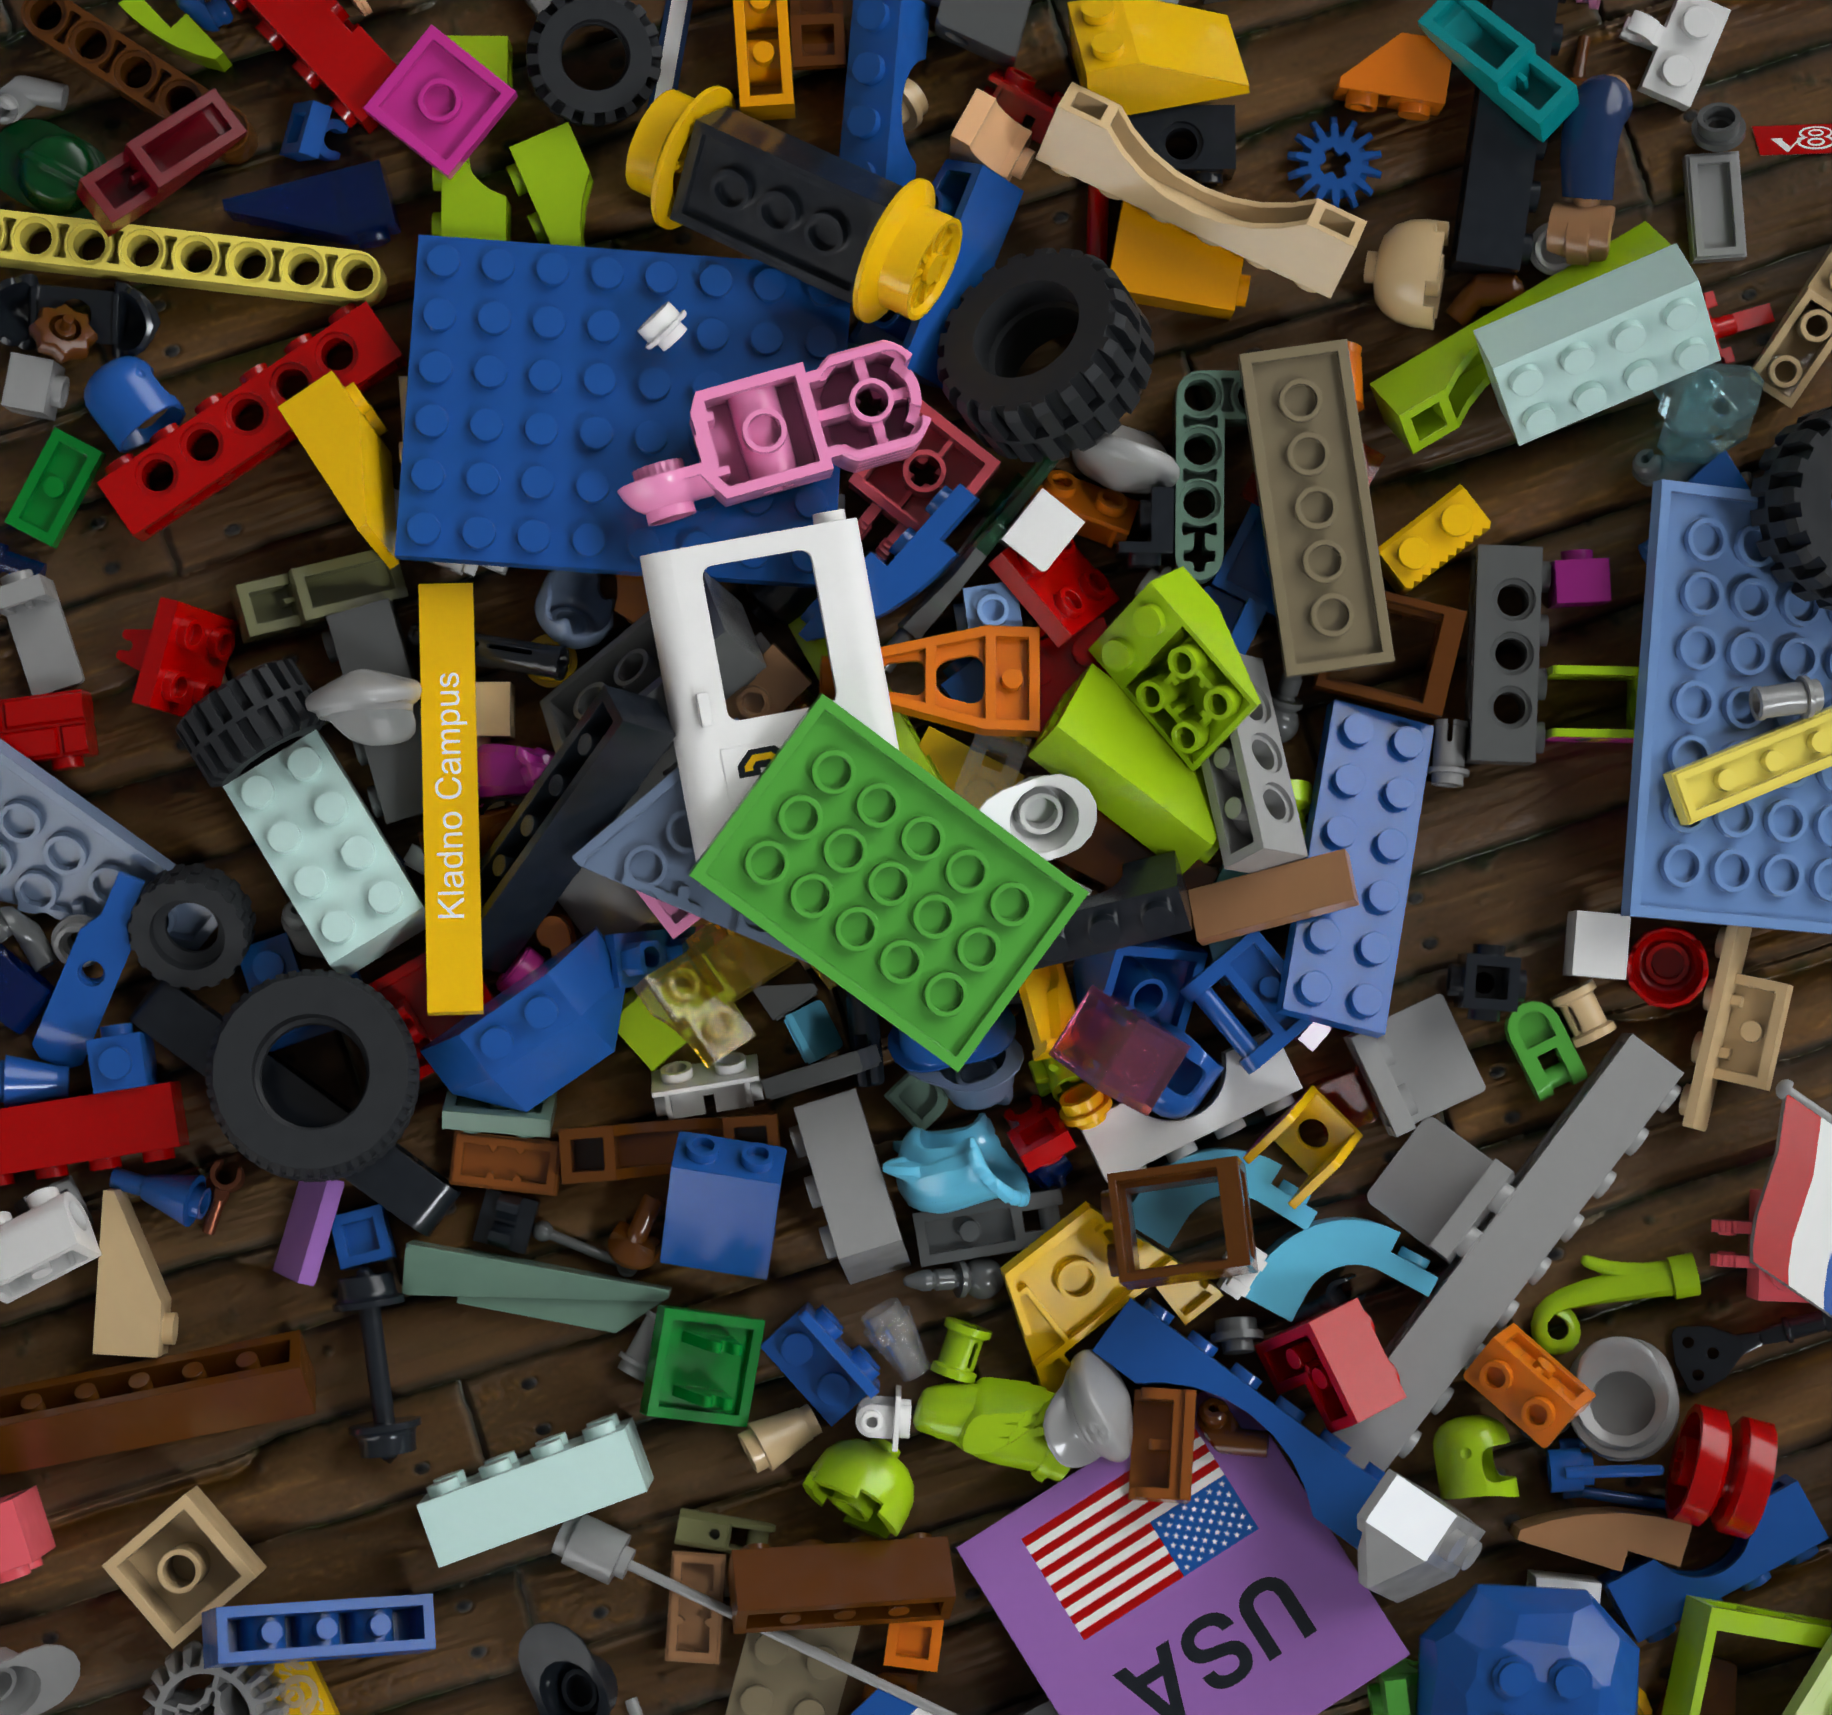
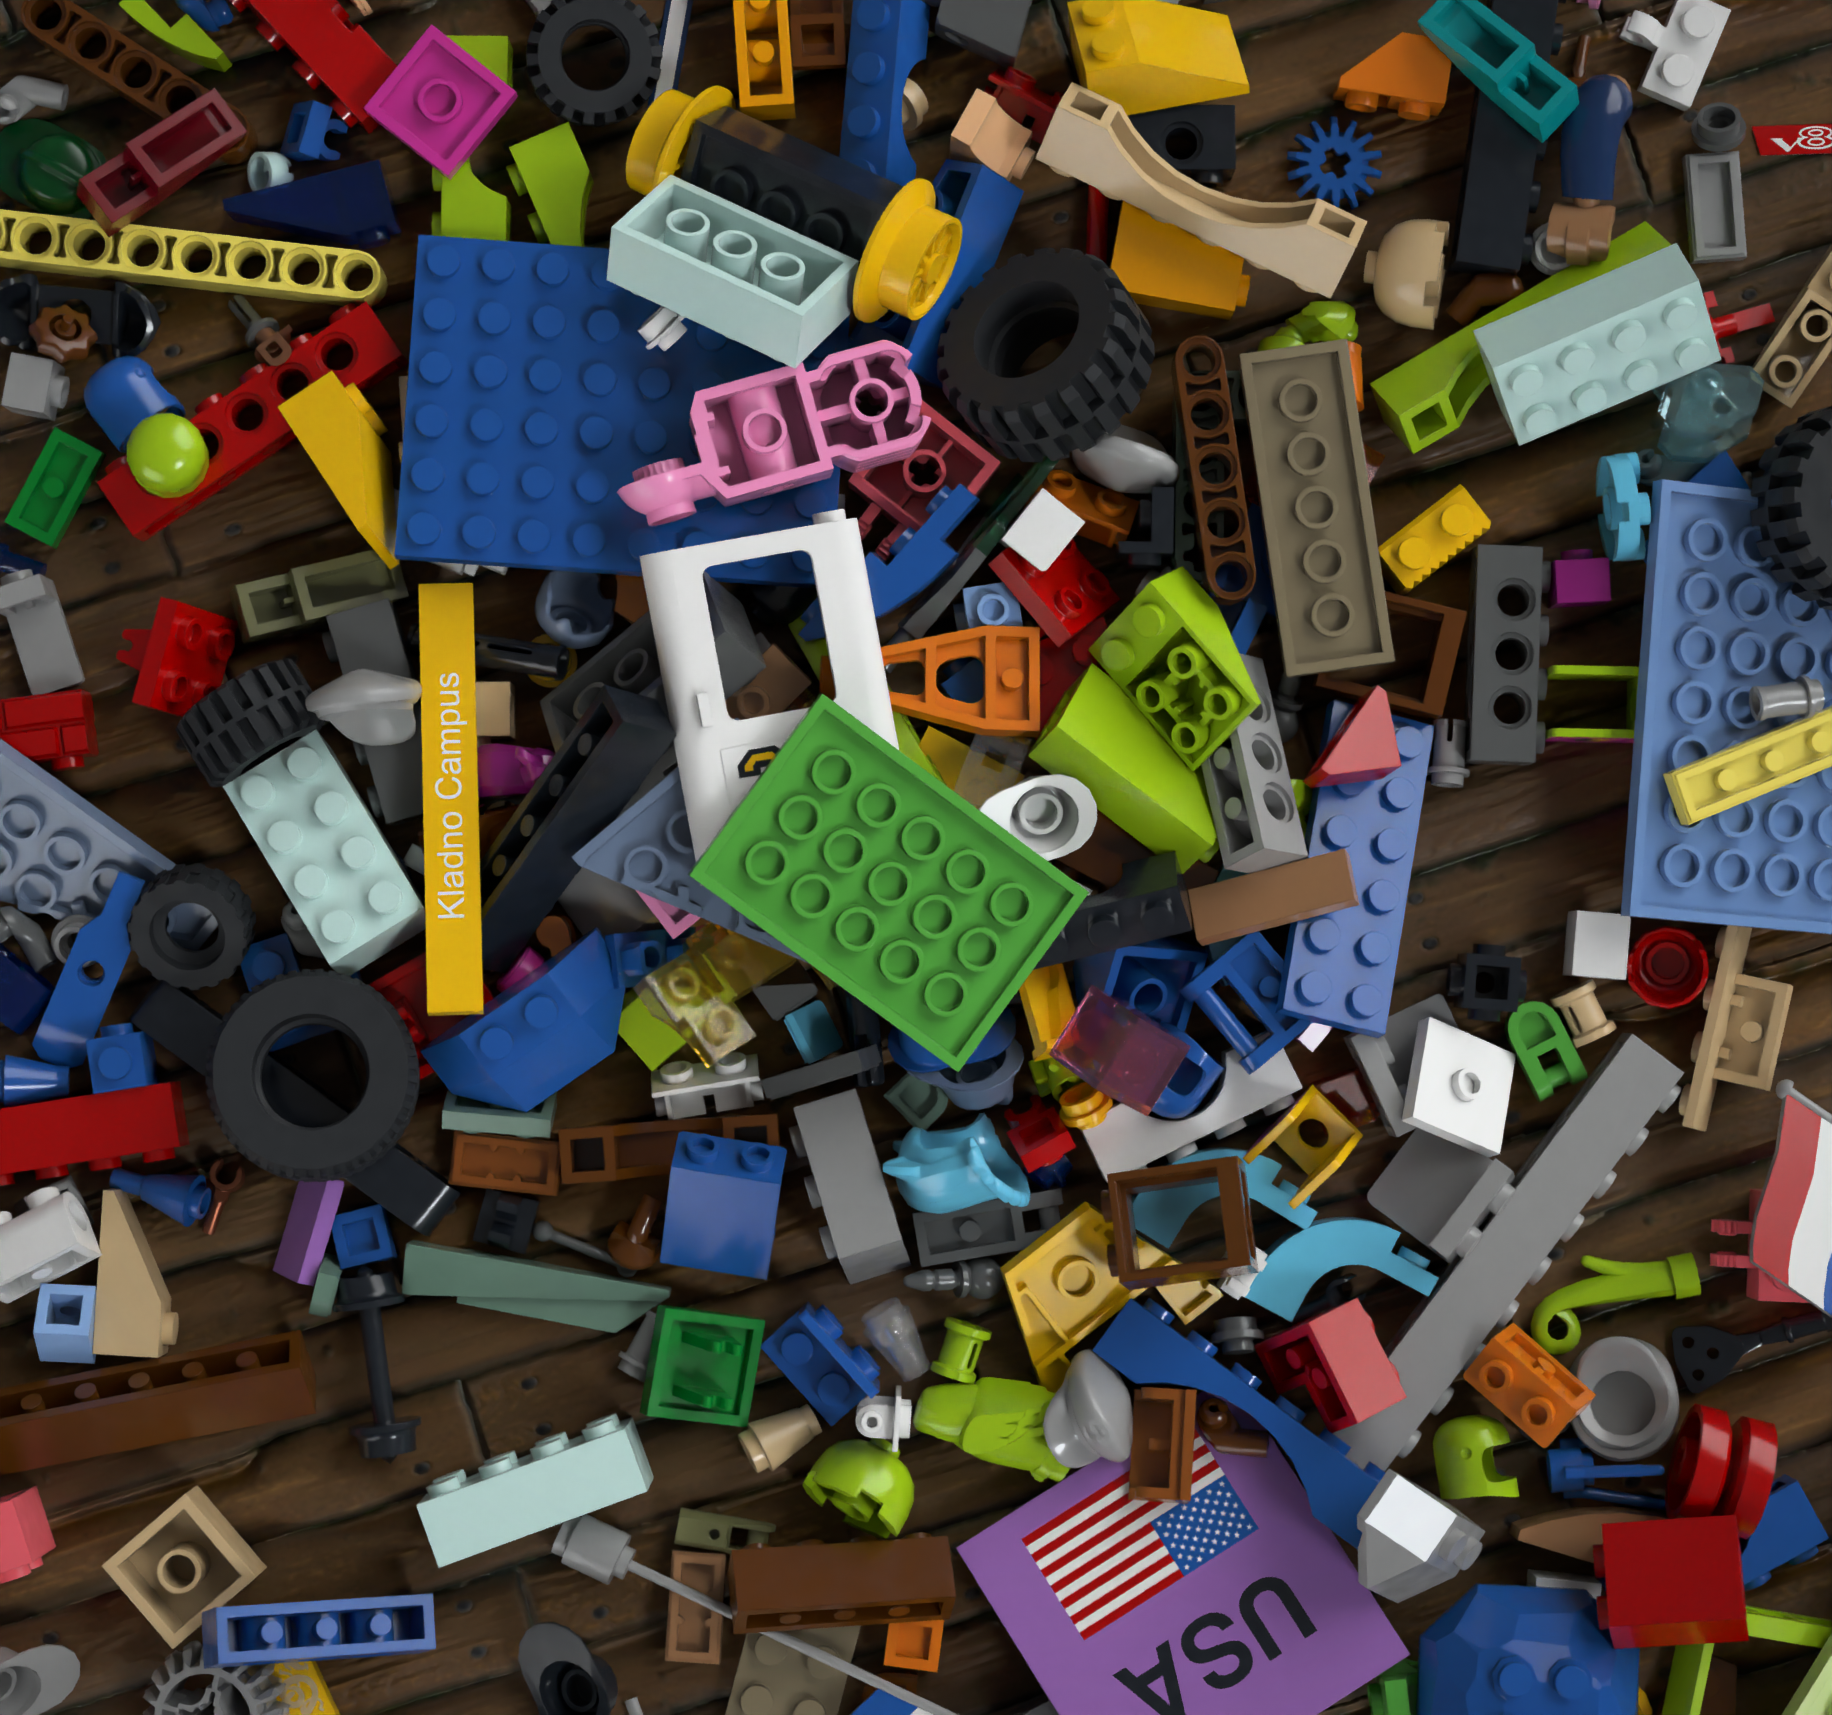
none -> light blue brick [33,1283,96,1364]
none -> lime helmet [126,413,209,498]
none -> piece [228,295,292,366]
none -> light aqua hinge [247,151,294,195]
none -> sand green tile [309,1253,342,1318]
none -> light aqua brick [606,174,859,368]
none -> reddish brown beam [1171,335,1256,605]
none -> lime arm [1257,301,1358,351]
none -> slope [1302,685,1401,788]
none -> white plate [1402,1017,1516,1158]
none -> red brick [1593,1515,1749,1649]
none -> medium azure plate [1596,452,1651,562]

